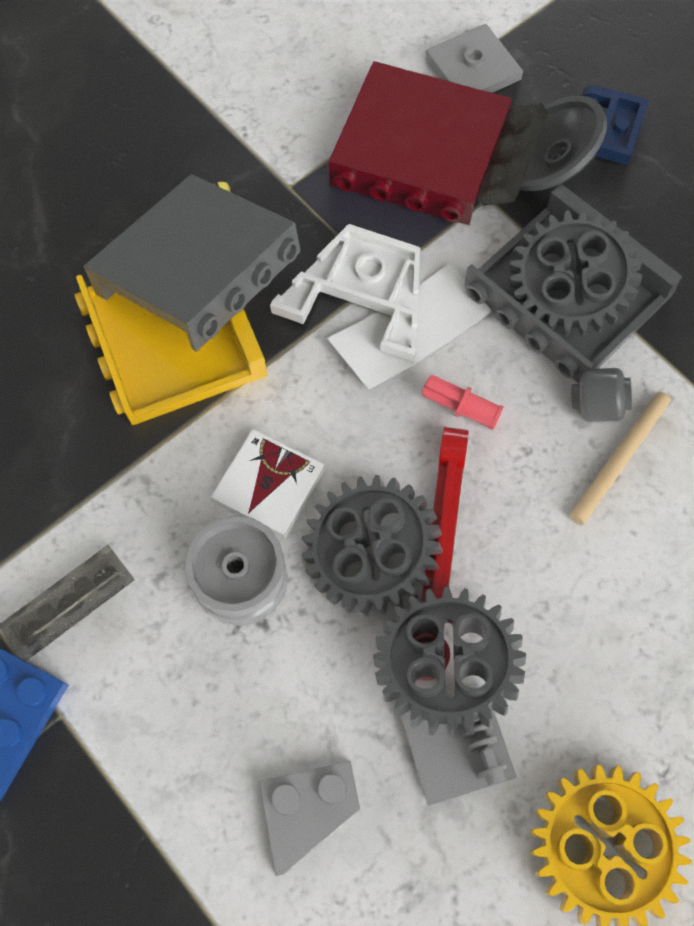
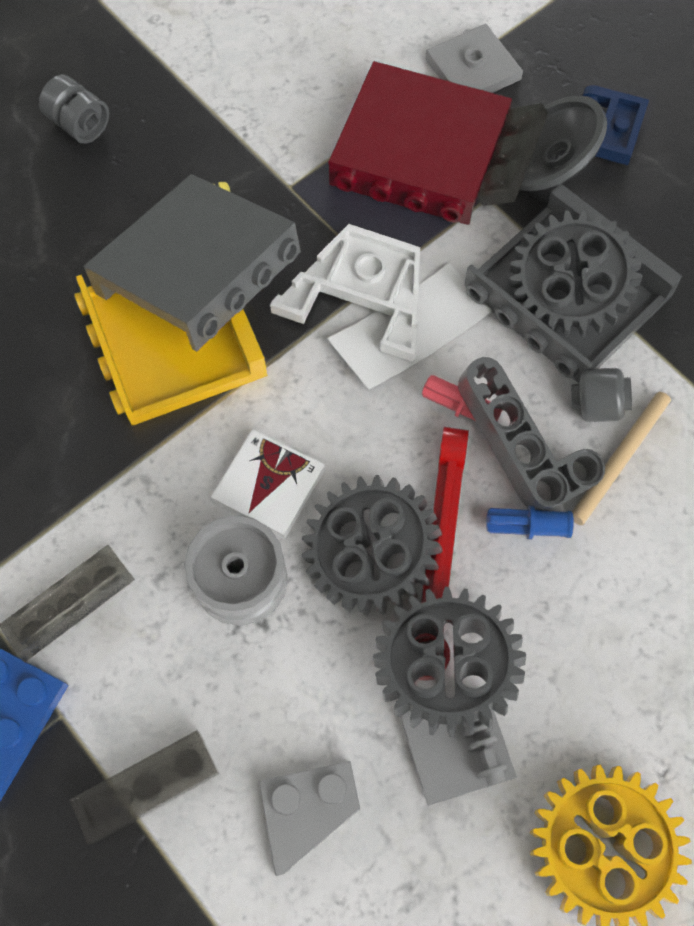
none -> dark grey wheel [39,74,110,144]
none -> clear smoke plate [70,730,220,845]
none -> dark grey beam [458,357,605,511]
none -> blue axle [486,506,574,540]

